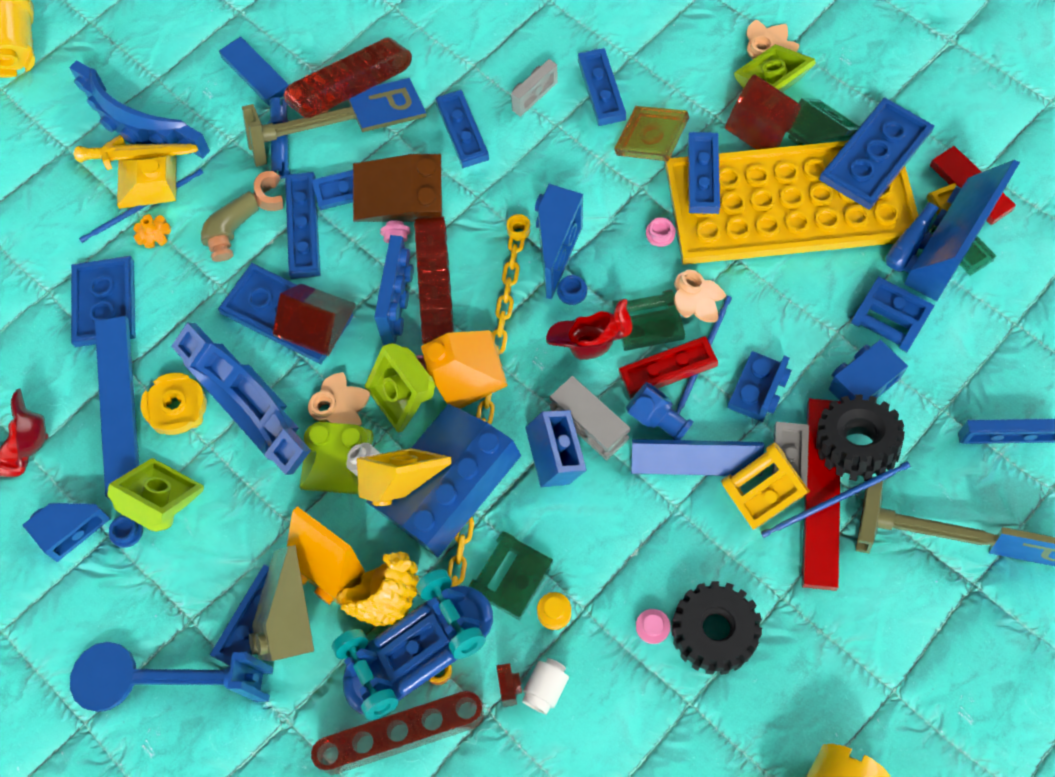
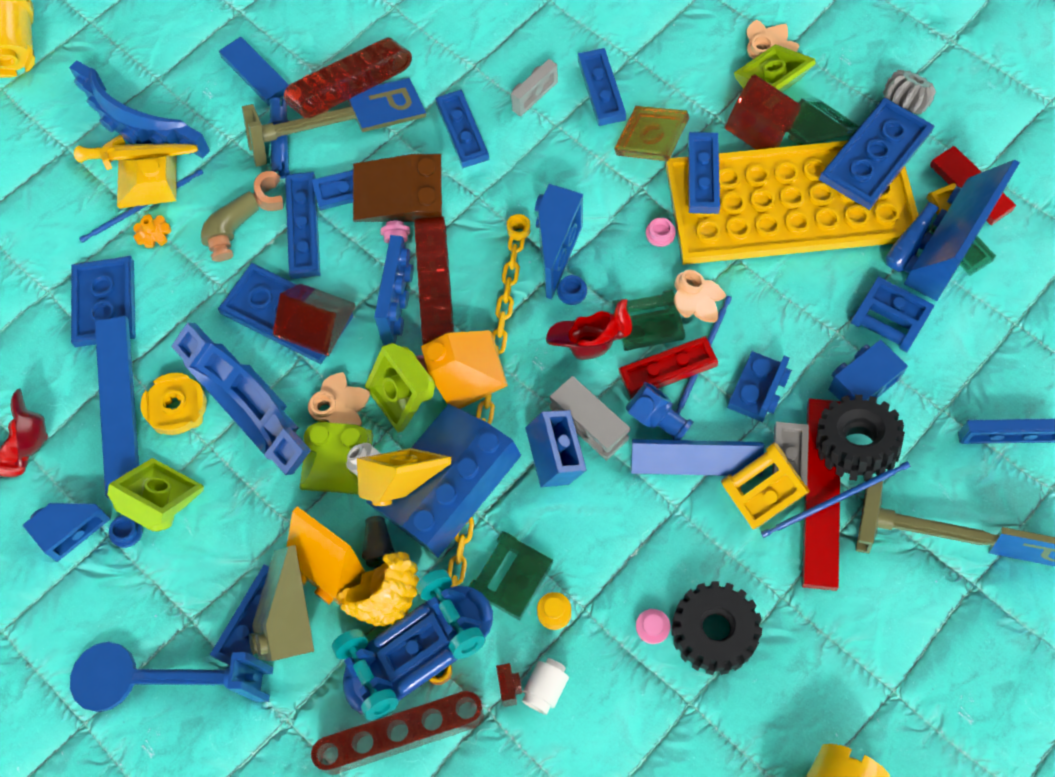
none -> clear smoke cone [362,516,395,568]
none -> light grey gear [883,70,936,115]

